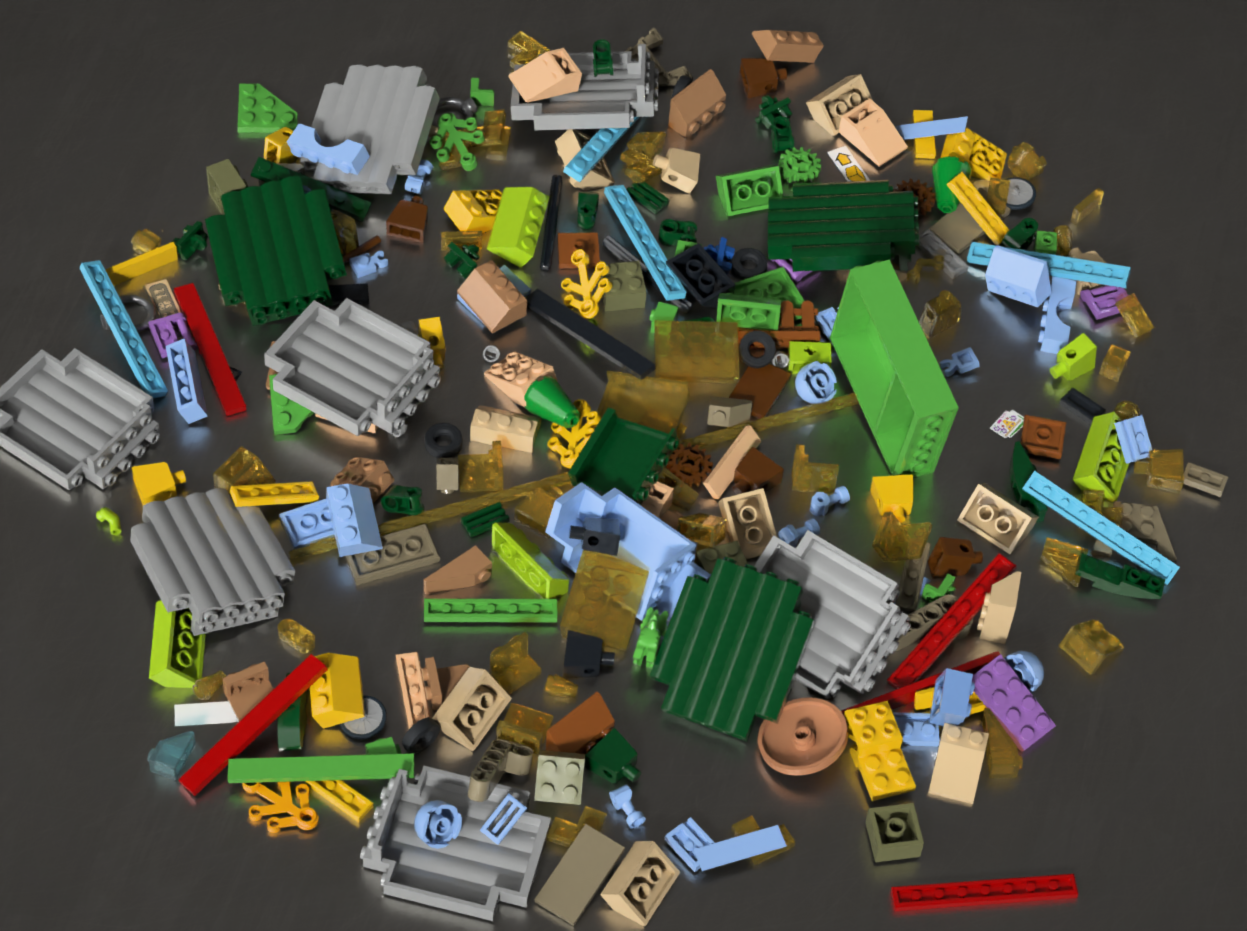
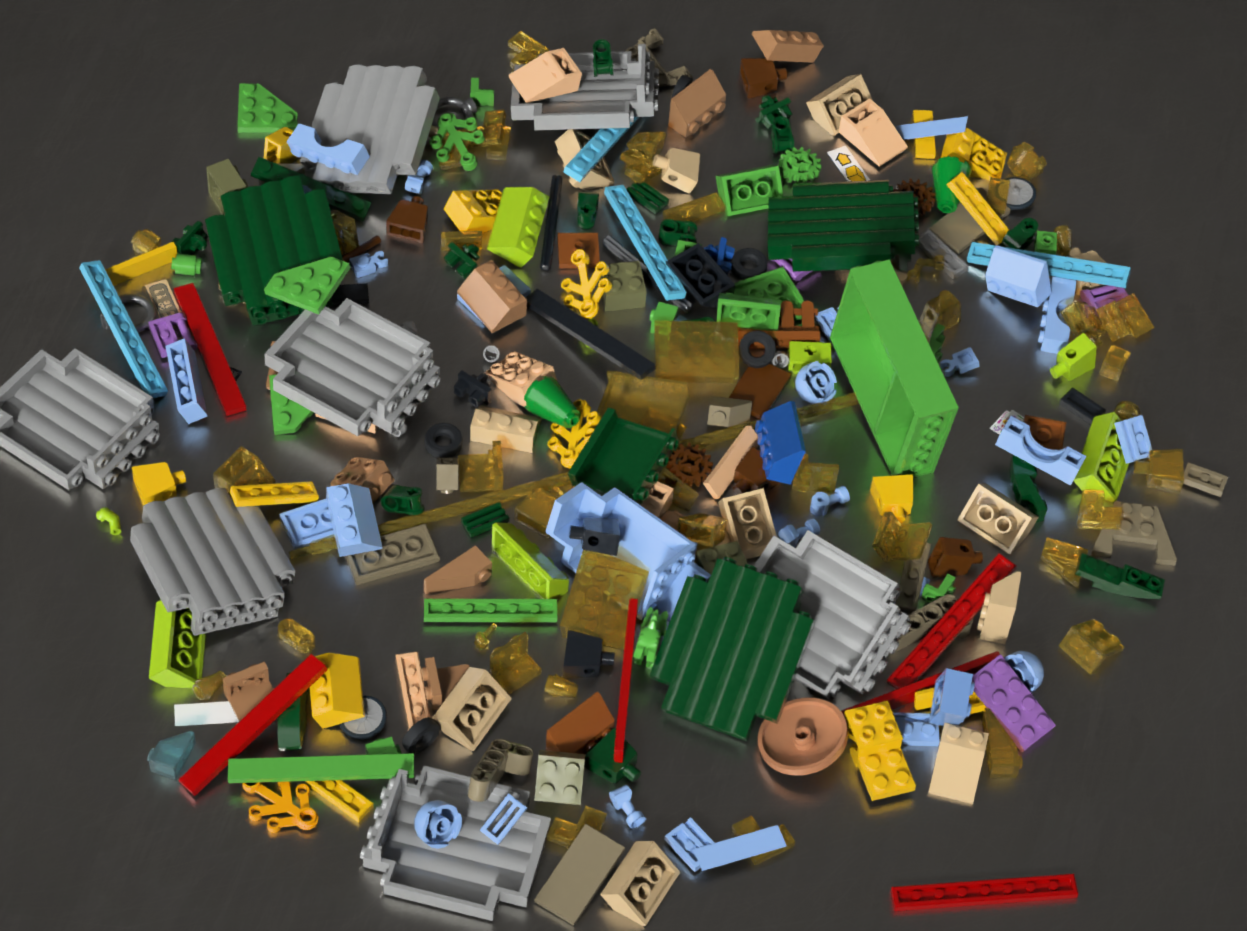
yellow torso [418,317,446,370] -> none
clear yellow bracket [496,703,553,755] -> none
olive brick [865,803,924,862] -> none
medium azure plate [1022,471,1180,585] -> none
clear yellow tile [1071,188,1104,225] -> none
none -> bright green brick [171,254,202,276]
none -> bright green plate [264,257,350,314]
none -> black hips [454,370,492,408]
none -> clear yellow hand [474,623,497,650]
none -> red tile [614,598,638,763]
none -> clear yellow tile [663,192,726,222]
none -> blue slope [755,401,806,485]
none -> bright green slope [929,323,946,363]
none -> light blue arch [995,416,1086,486]
none -> clear yellow torso [1060,300,1106,348]
none -> clear yellow hips [1096,300,1131,343]

